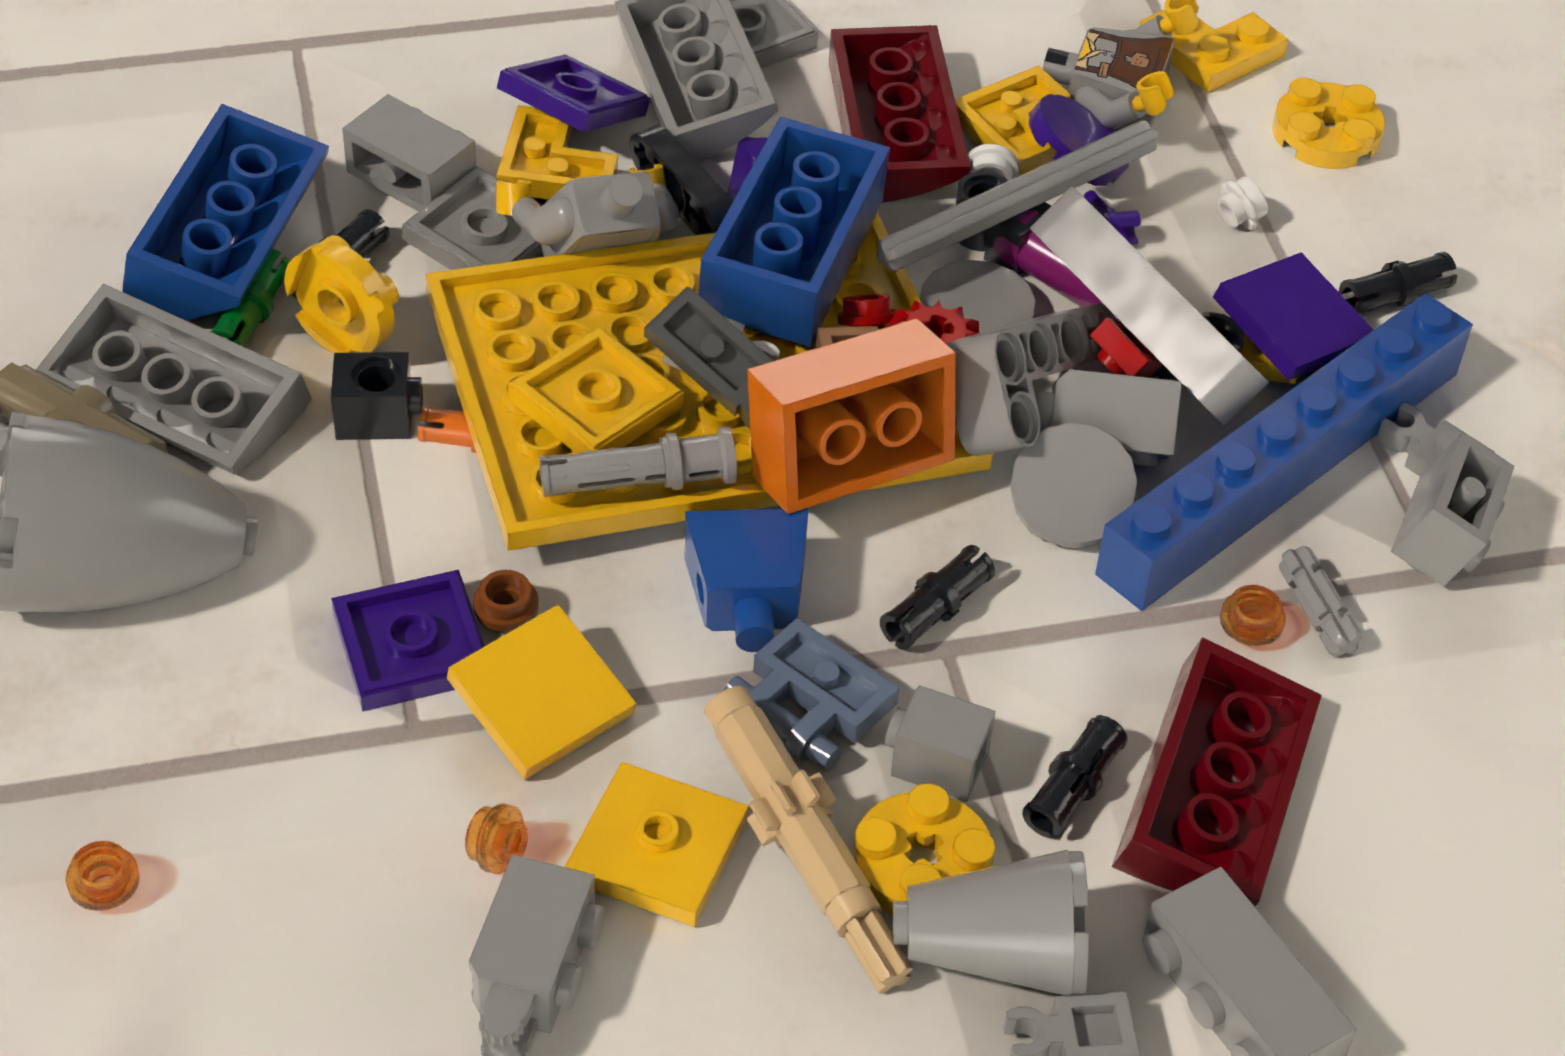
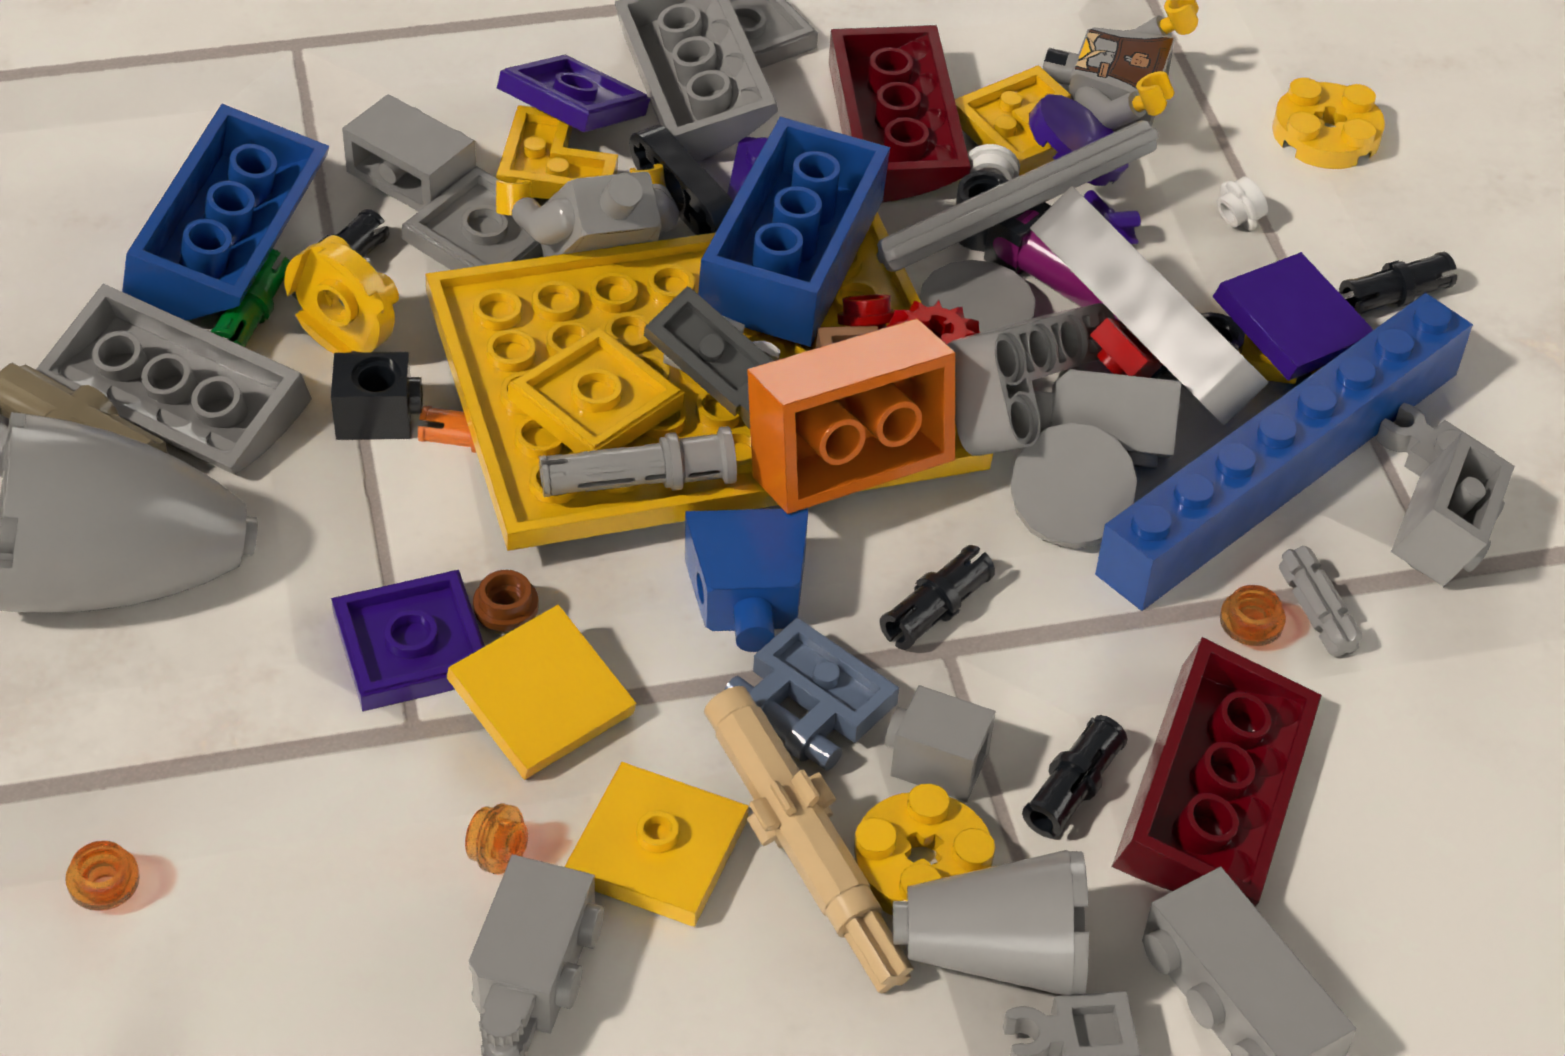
yellow plate [1139,9,1289,93] -> none

